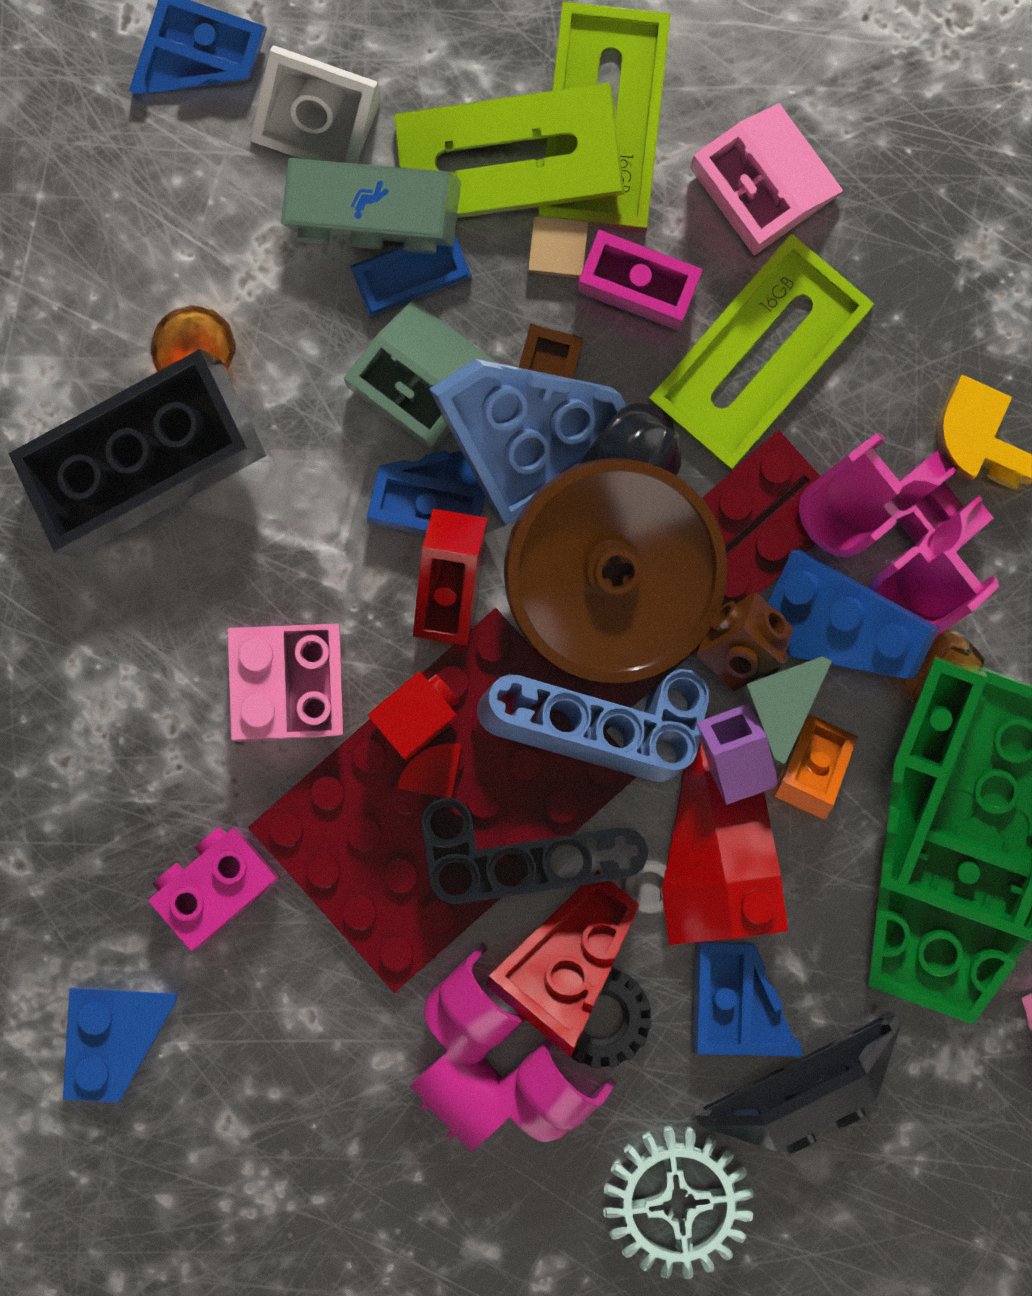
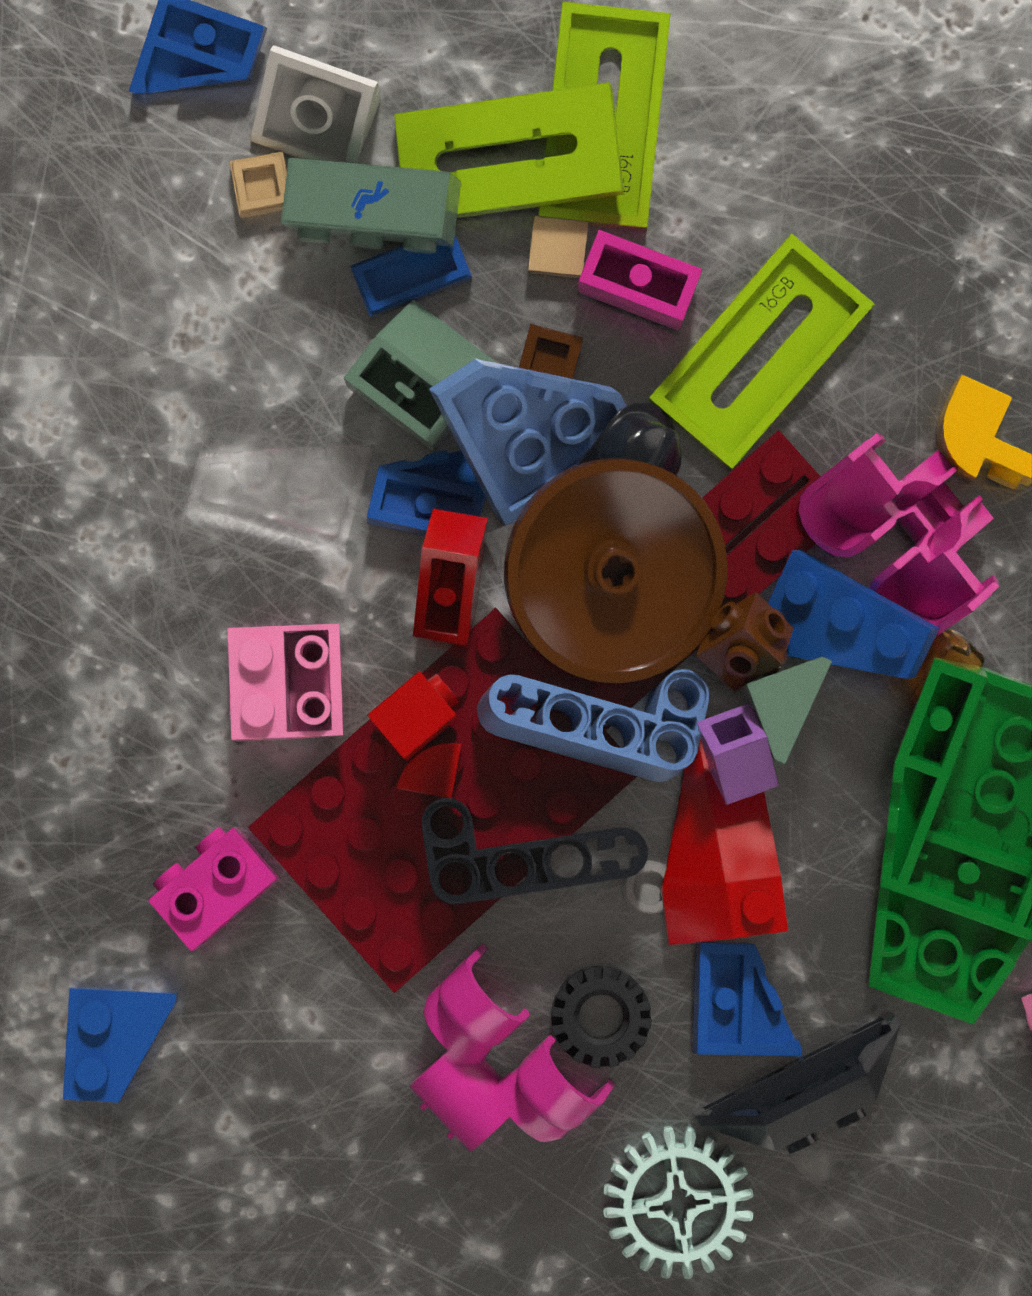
black brick [8,349,267,558] -> none
clear orange hair [150,304,236,372] -> none
red wing [486,871,640,1058] -> none
bright pink slope [690,103,843,256] -> none
orange slope [774,713,858,820] -> none
none -> tan tile [229,151,287,218]

